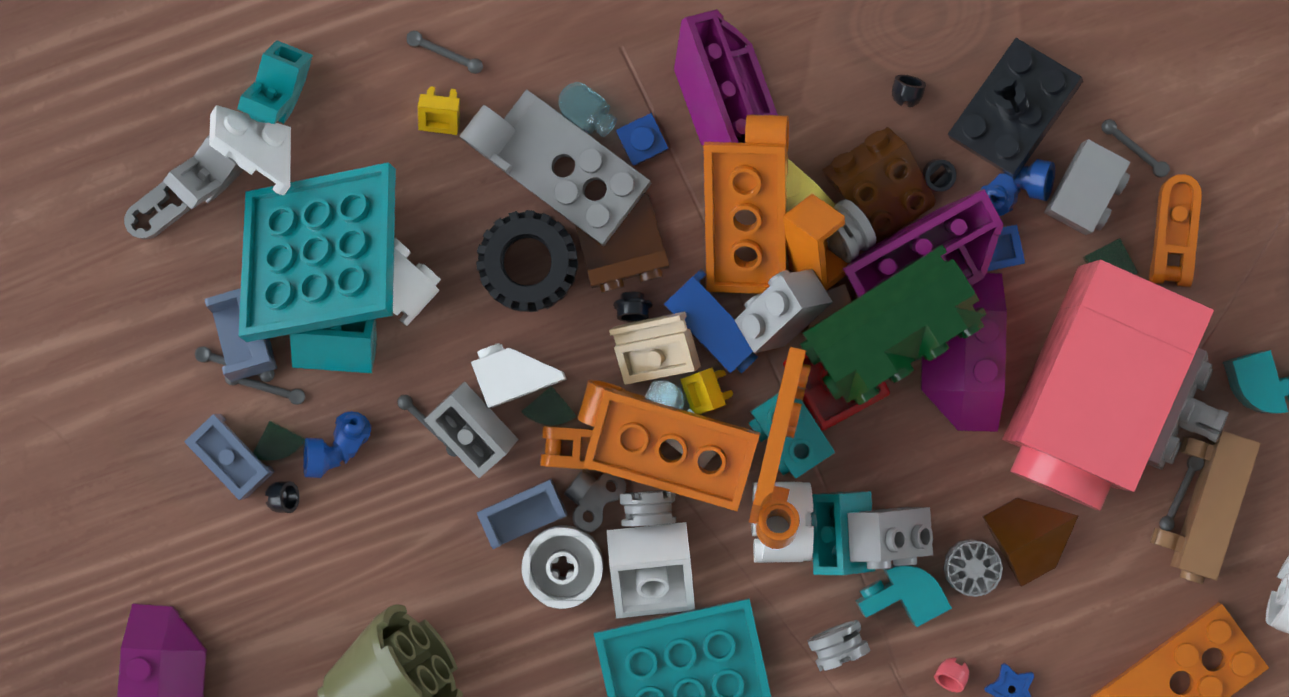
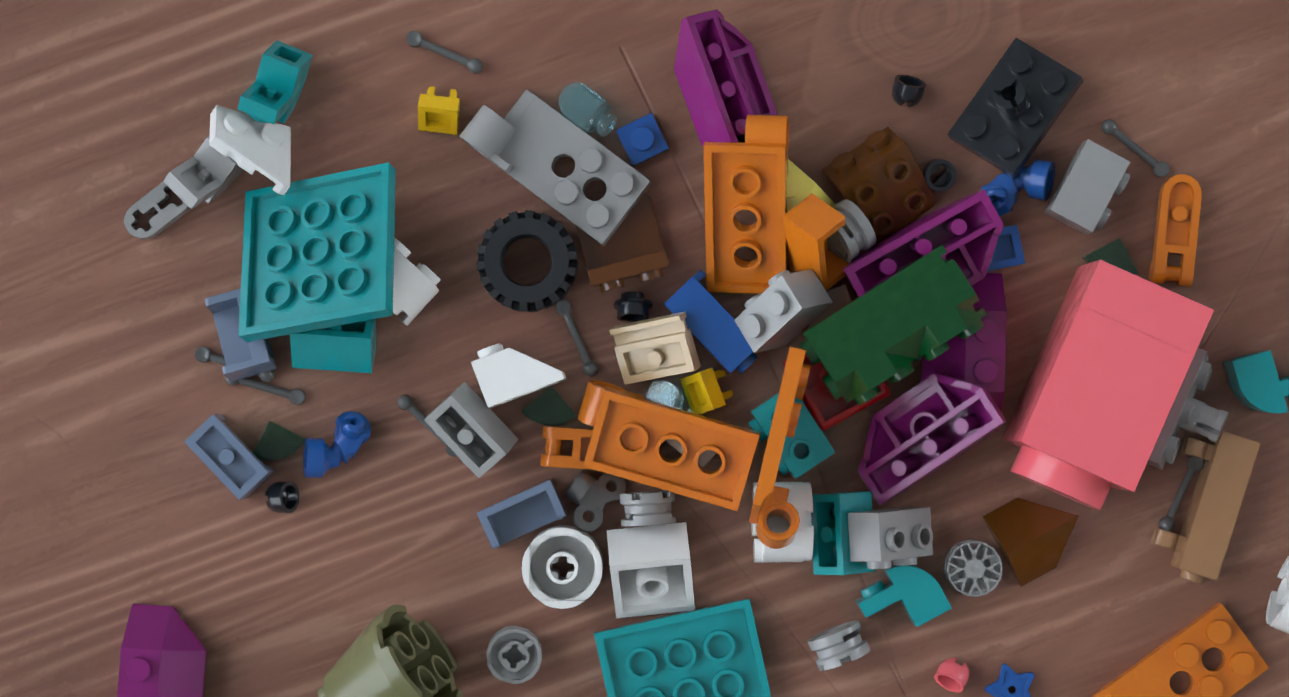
none -> light grey wheel [486,625,542,684]
none -> dark grey hinge [556,299,598,377]
none -> magenta wedge [858,372,1006,505]

